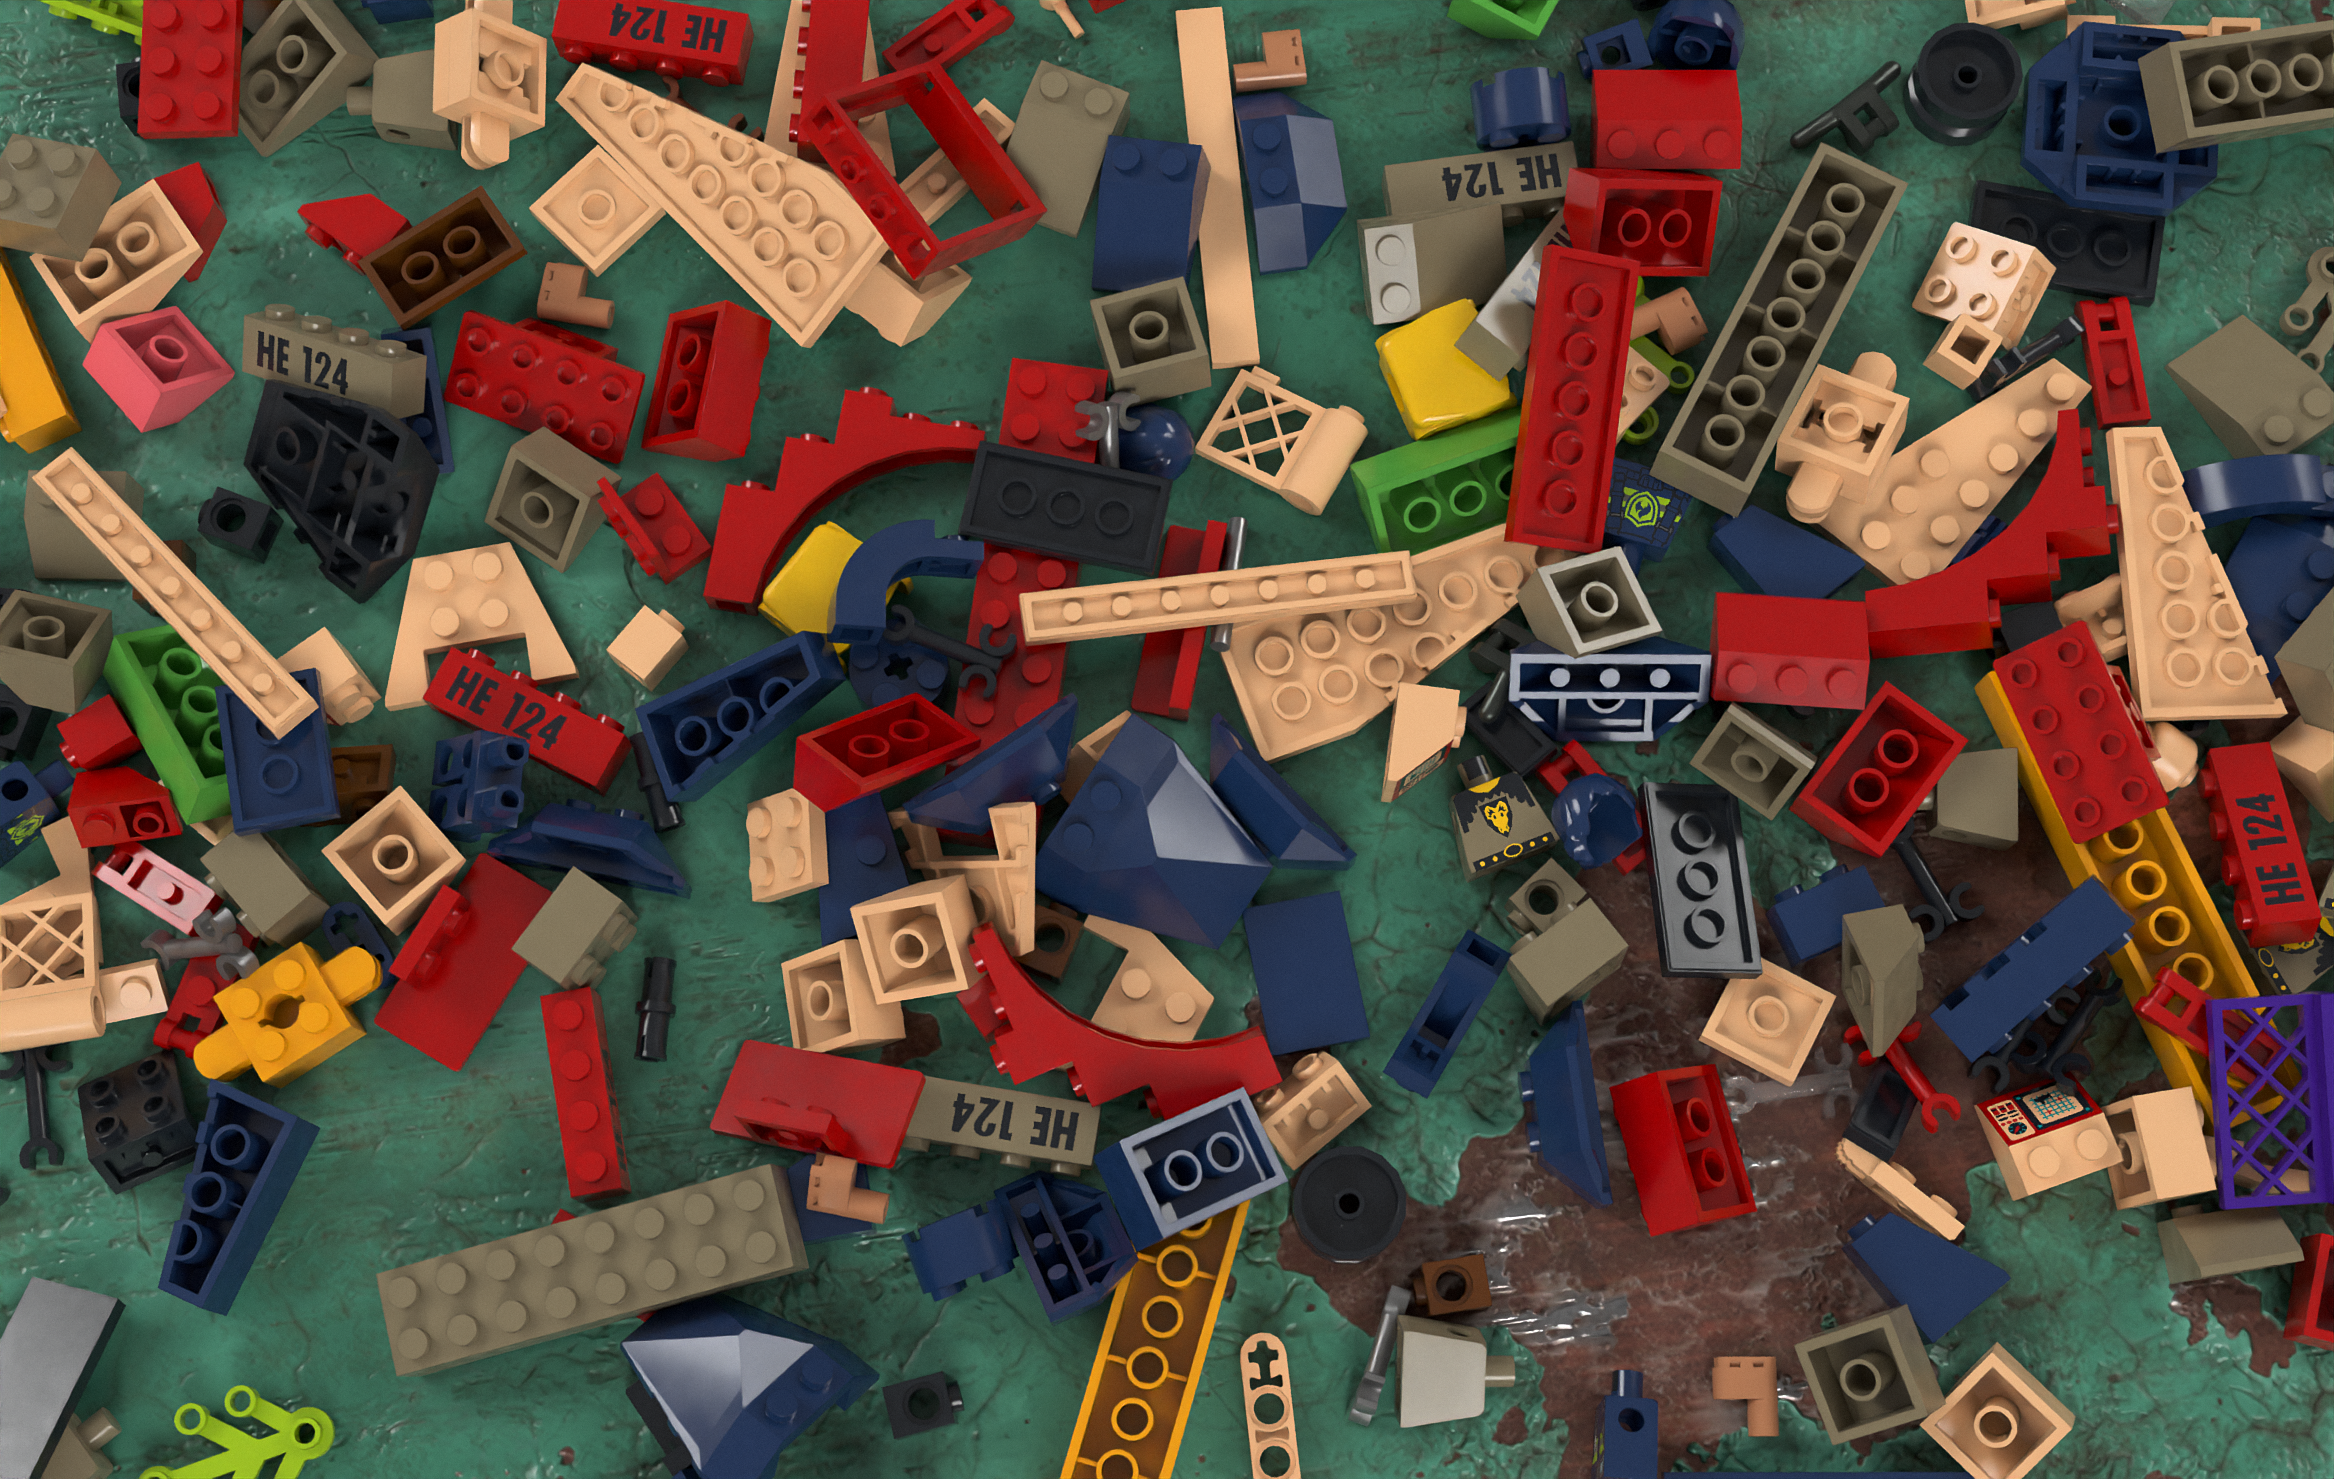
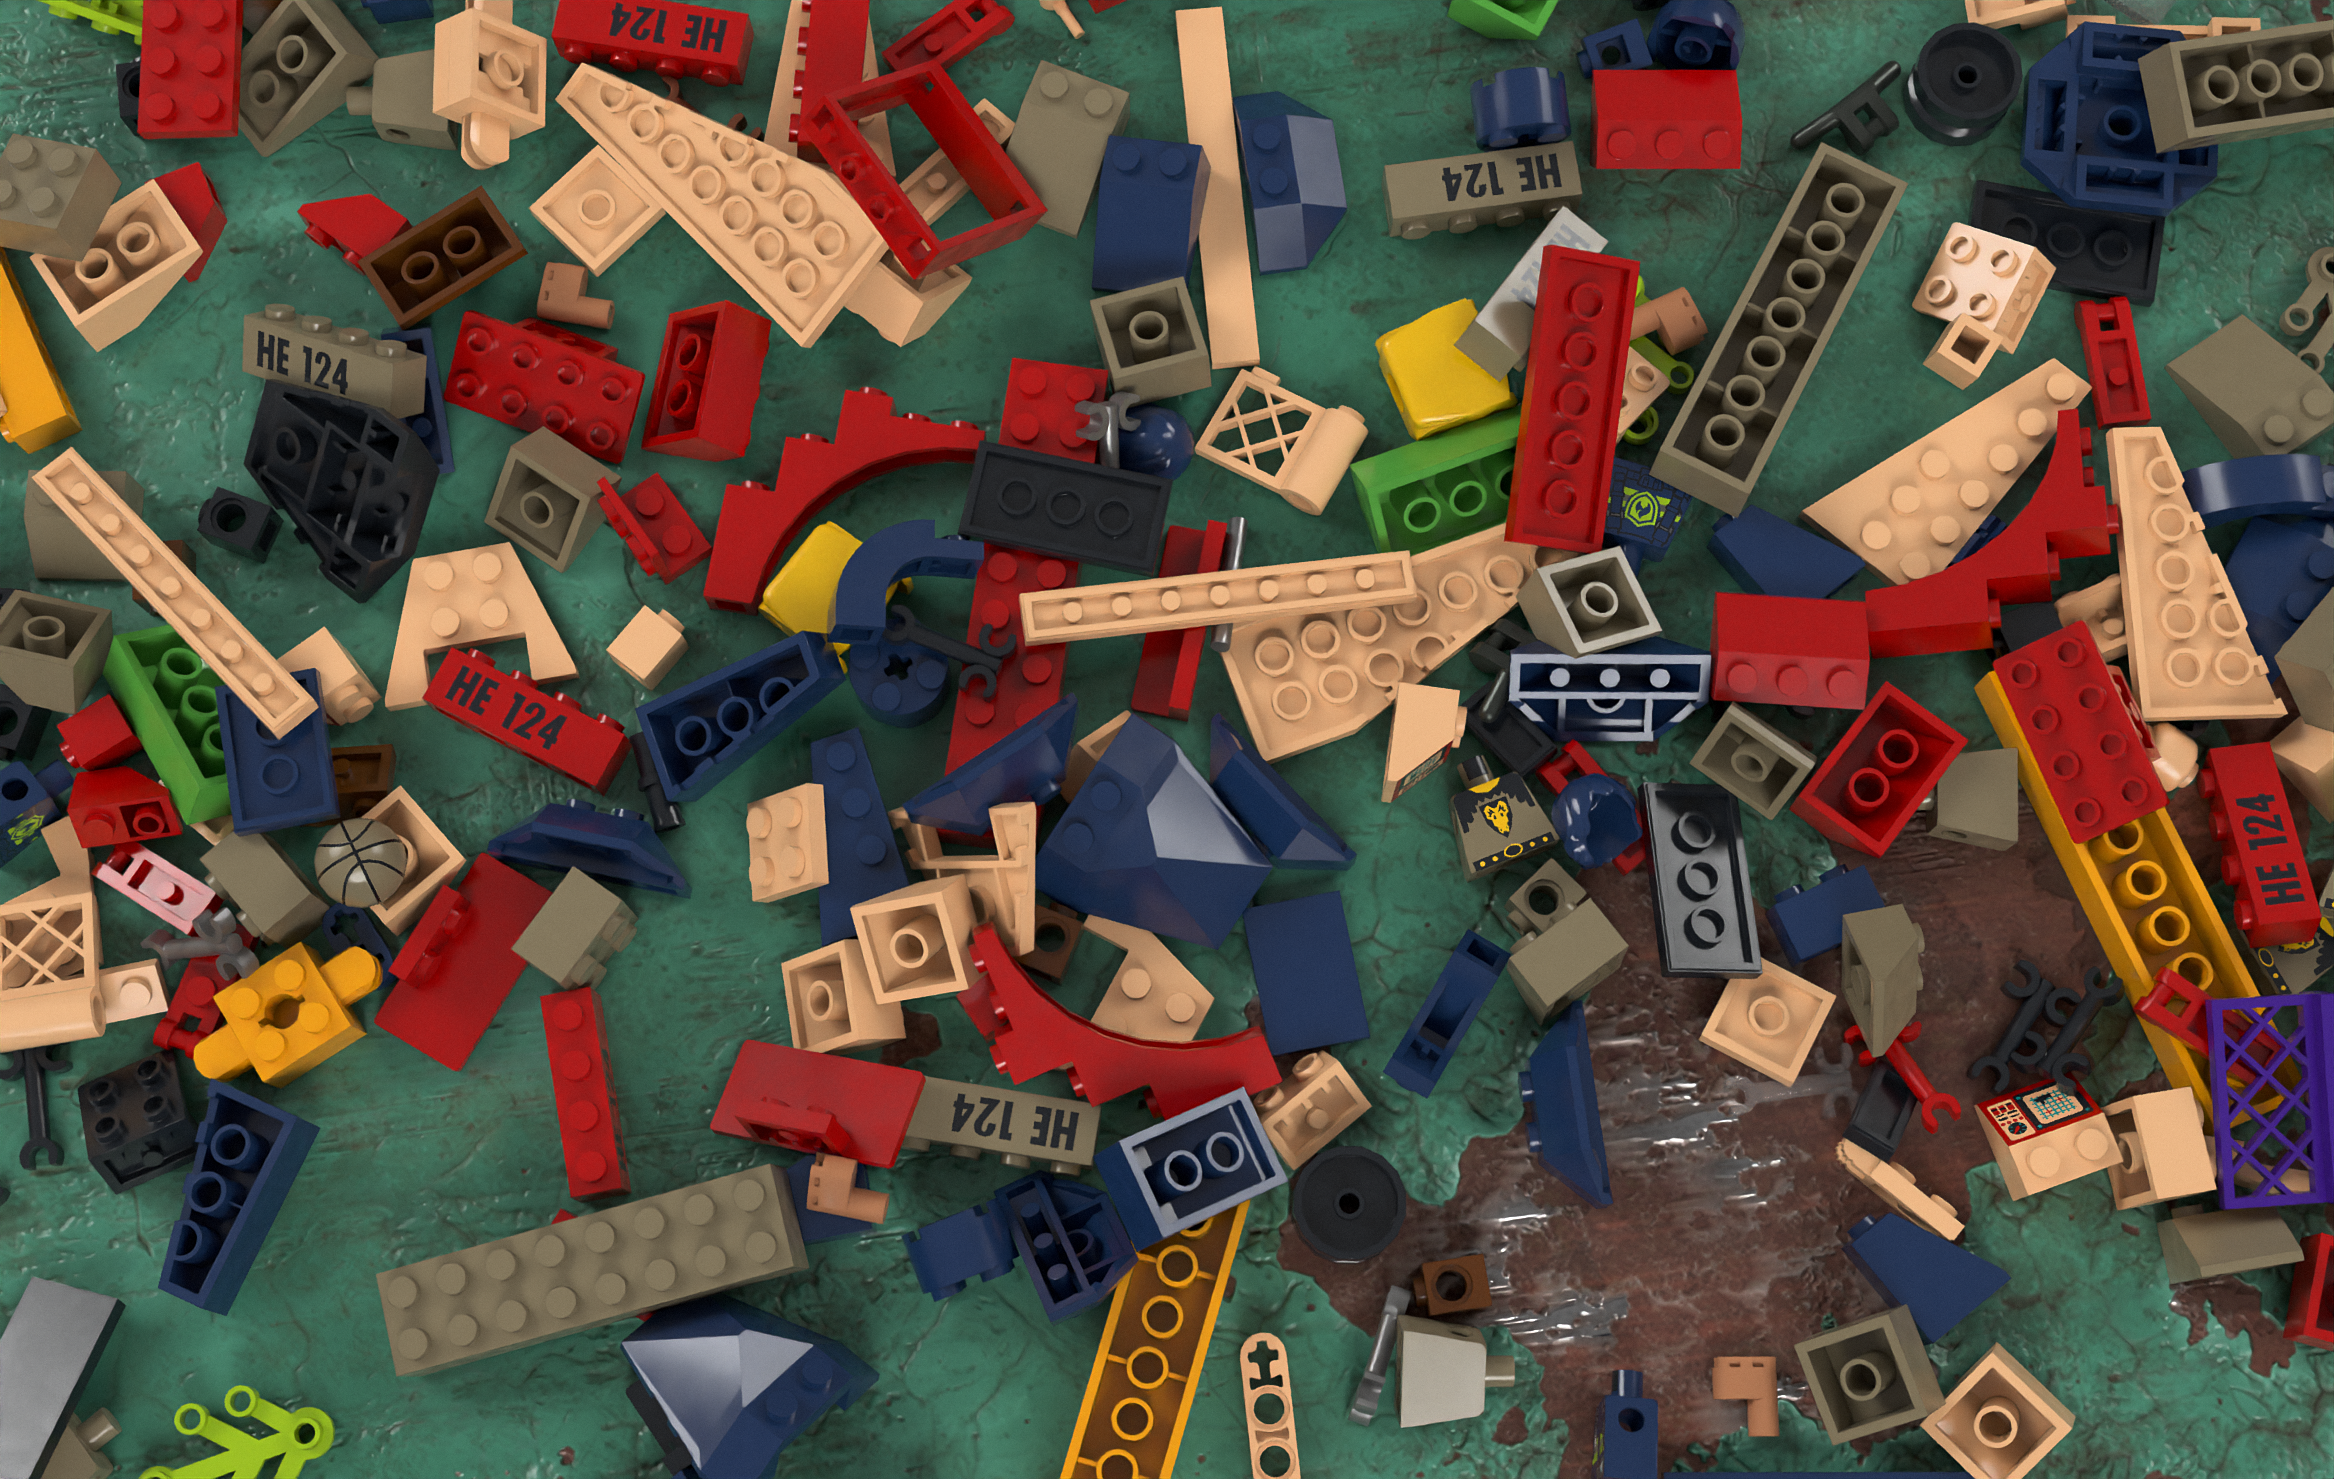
coral slope [82,306,235,433] -> none
dark blue hips [428,730,530,843] -> none
black pin [634,957,677,1063] -> none
red slope [793,692,981,812] -> none
black brick [882,1371,965,1440] -> none
nougat piece [1233,29,1307,93] -> none
dark tan slope [1357,201,1507,325] -> none
red slope [1563,168,1723,276] -> none
red slope [1609,1064,1757,1237] -> none
light nougat brick [1775,352,1910,524] -> none
black bar [1889,816,1985,945] -> none
dark blue wedge [1929,873,2136,1063] -> none
black bar [1966,314,2086,404] -> none
none -> dark tan piece [314,818,407,908]

